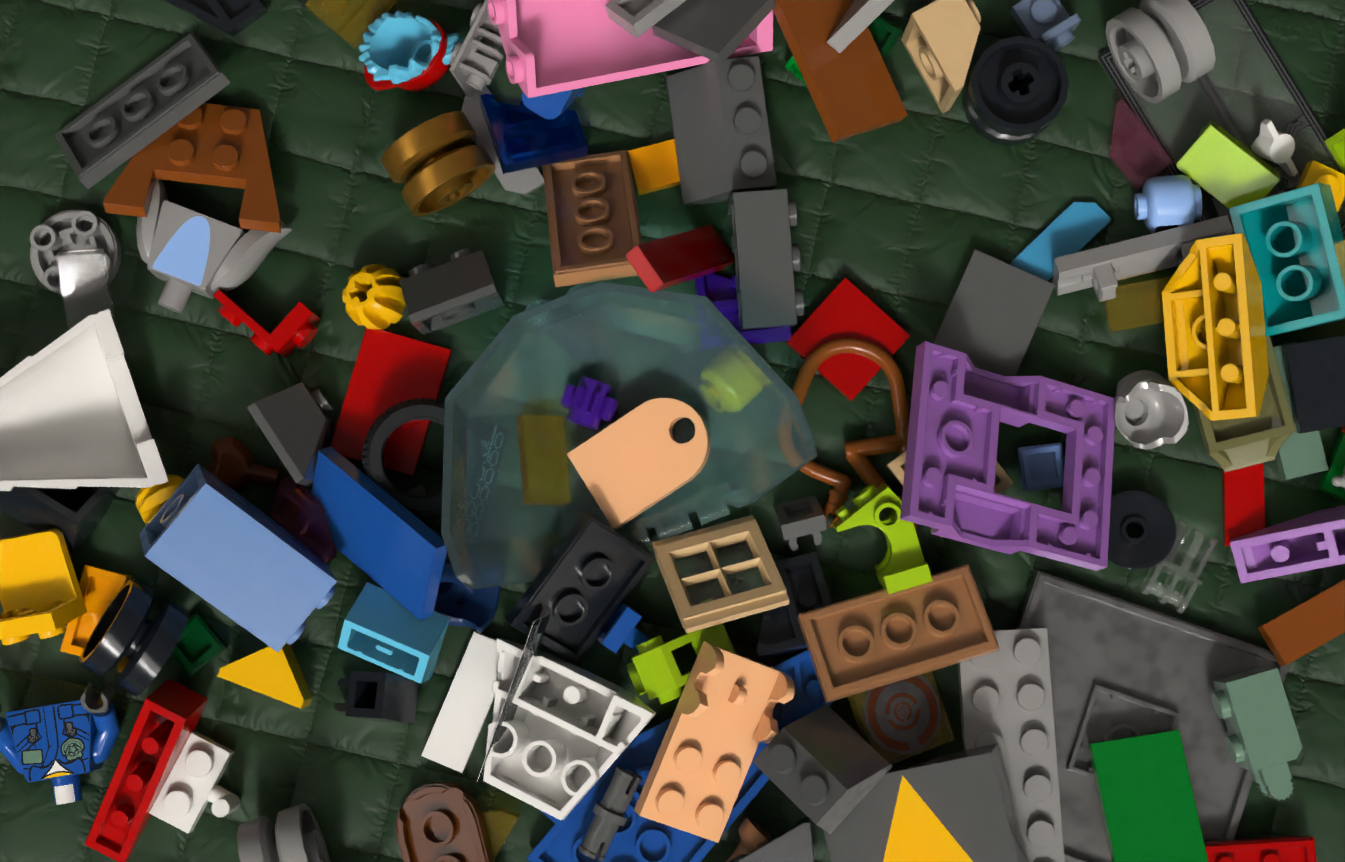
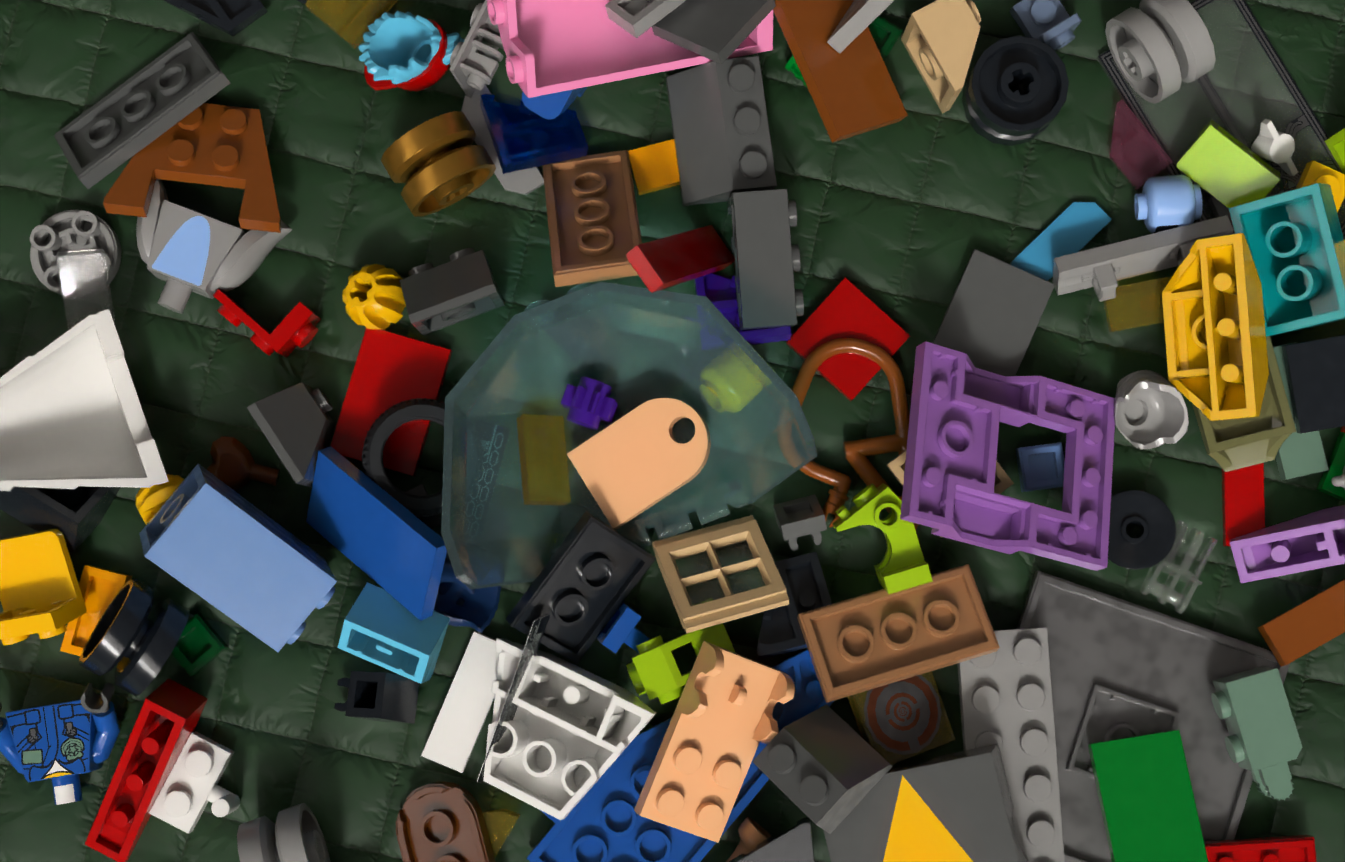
yellow slope [217,643,313,709] -> none
tile [270,477,337,563] -> none
dark grey pin [578,765,643,861] -> none

